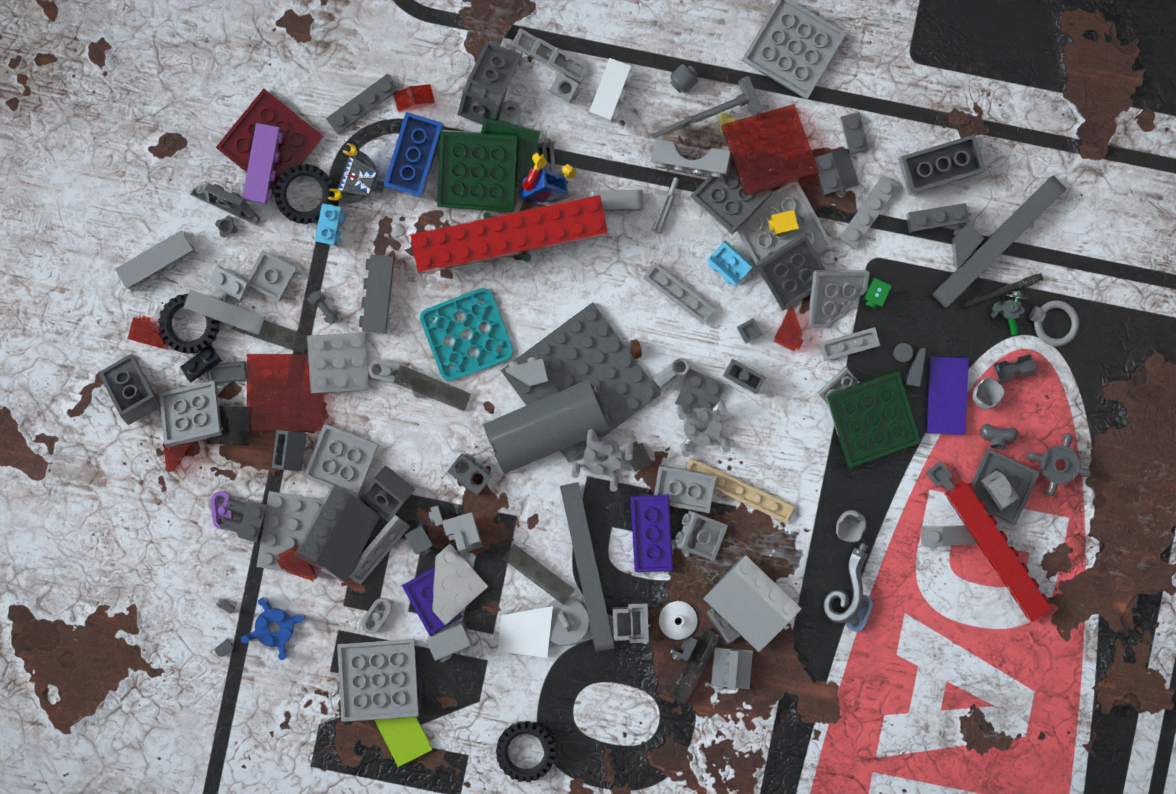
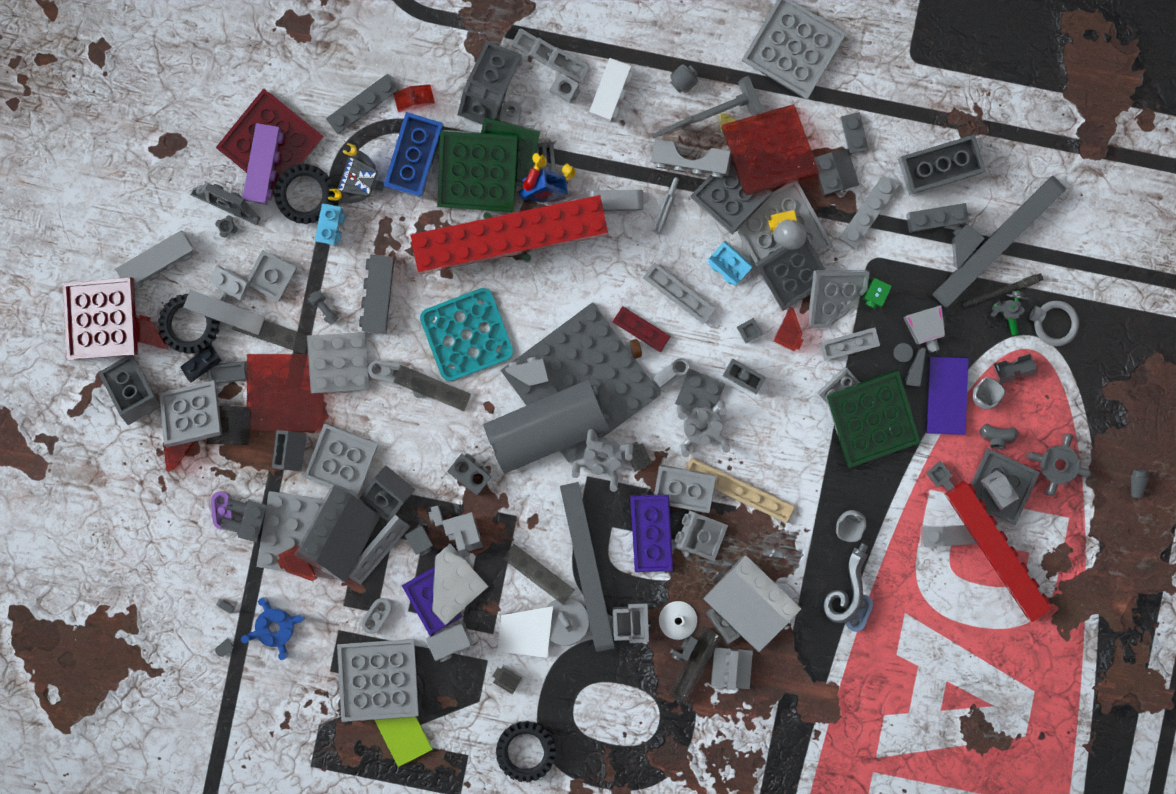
none -> plate [63,277,138,360]
none -> clear smoke brick [492,664,523,694]
none -> dark red tile [612,306,671,353]
none -> light grey hair [773,219,807,250]
none -> light grey torso [903,305,945,353]
none -> dark grey cone [1131,469,1150,498]

